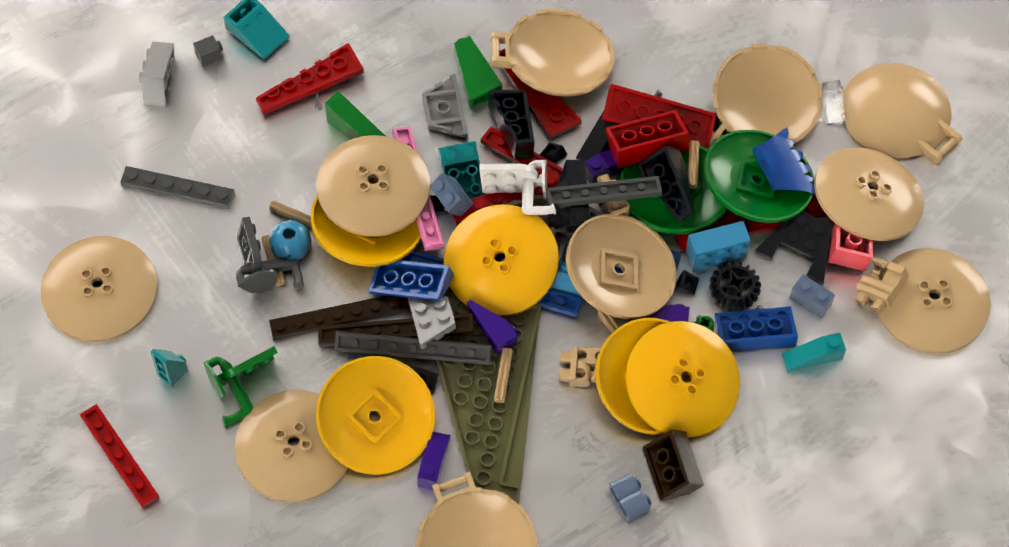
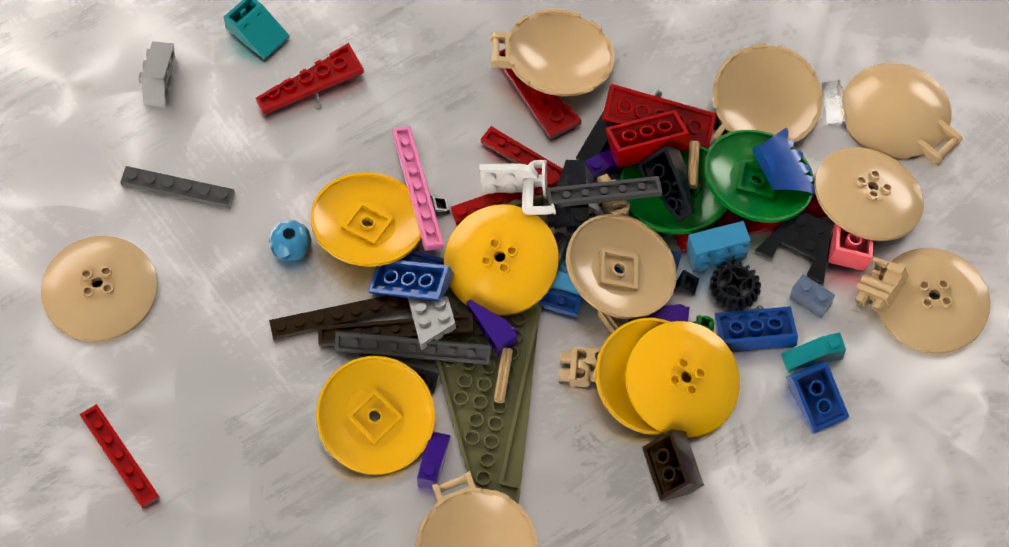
teal slope [150,349,188,387] -> none
dark grey brick [193,35,223,67] -> none
green plate [203,346,278,427] -> none
tan dish [235,390,349,502] -> none
dark grey plate [236,217,304,293] -> none
tan axle [261,235,286,287] -> none
tan axle [269,200,312,229] -> none
tan dish [316,135,430,236] -> none
green slope [325,91,387,140] -> none
light grey wing [422,74,468,138] -> none
sand blue brick [430,173,474,217] -> none
teal slope [437,141,486,199] -> none
green slope [454,36,503,110] -> none
black wedge [488,90,535,159] -> none
black slope [540,142,567,161] -> none
sand blue brick [609,473,651,522] -> none
none -> blue slope [786,362,849,432]

